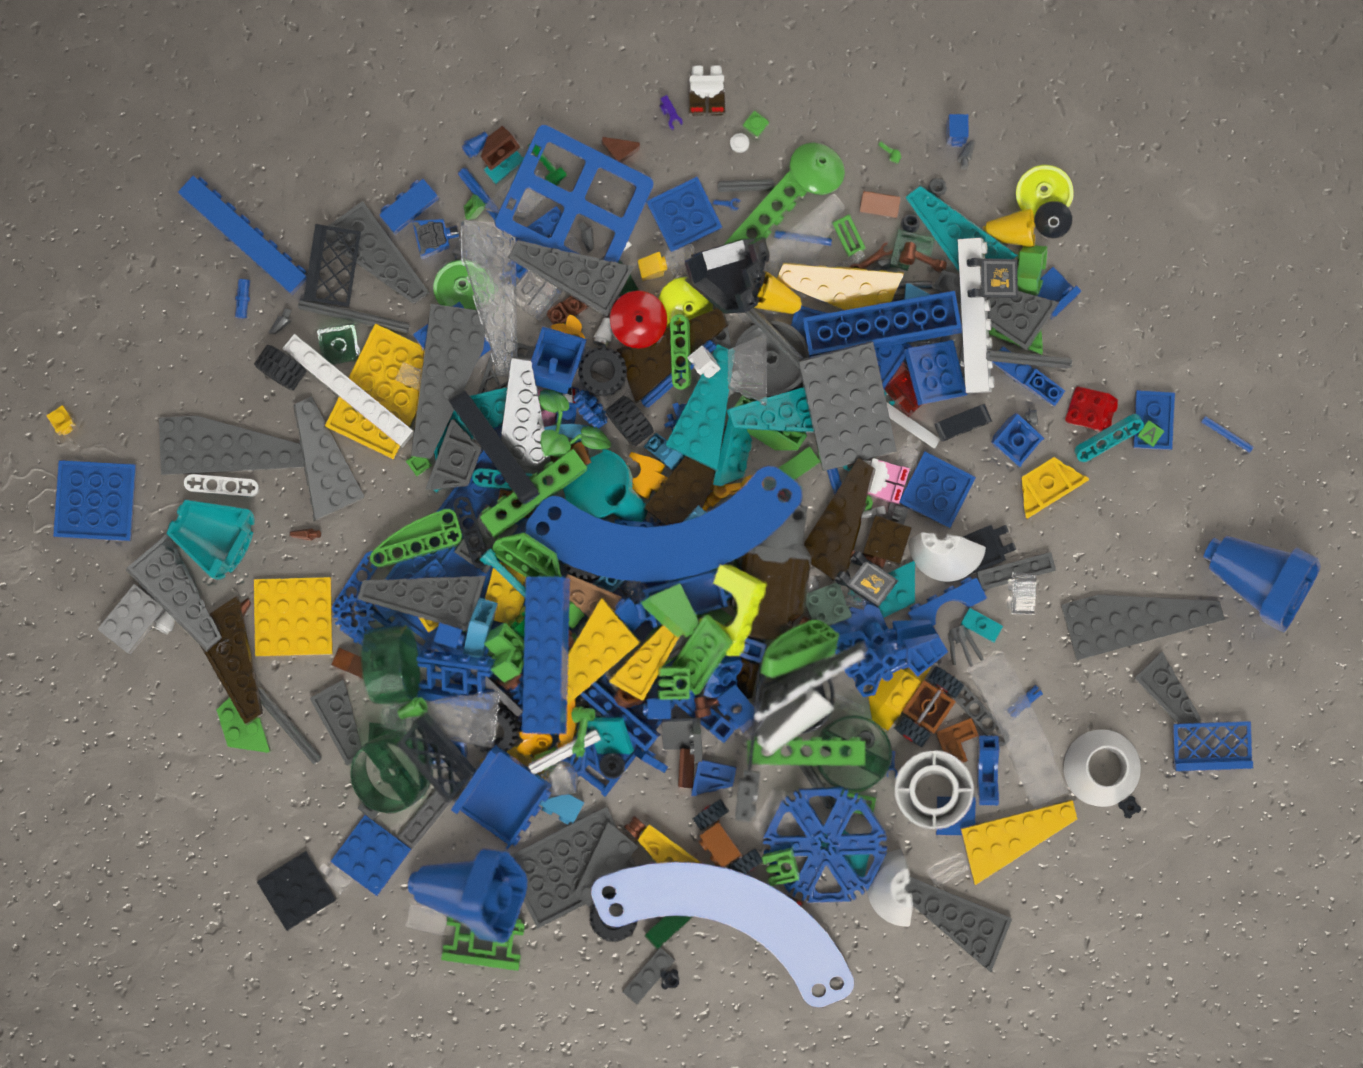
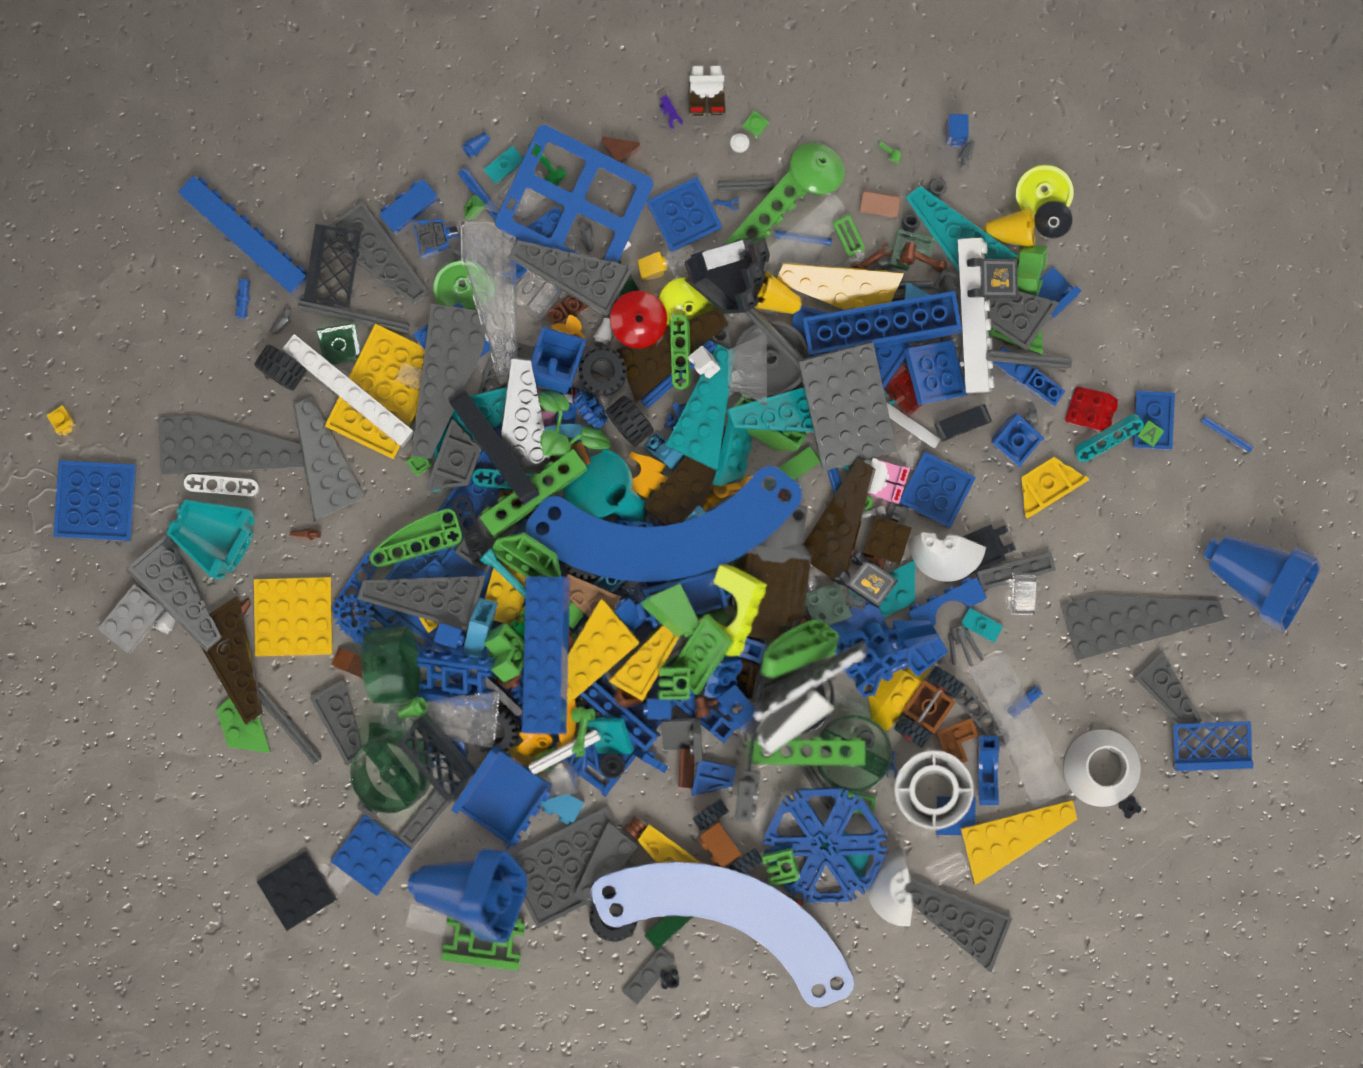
copper slope [480,125,521,171] -> none

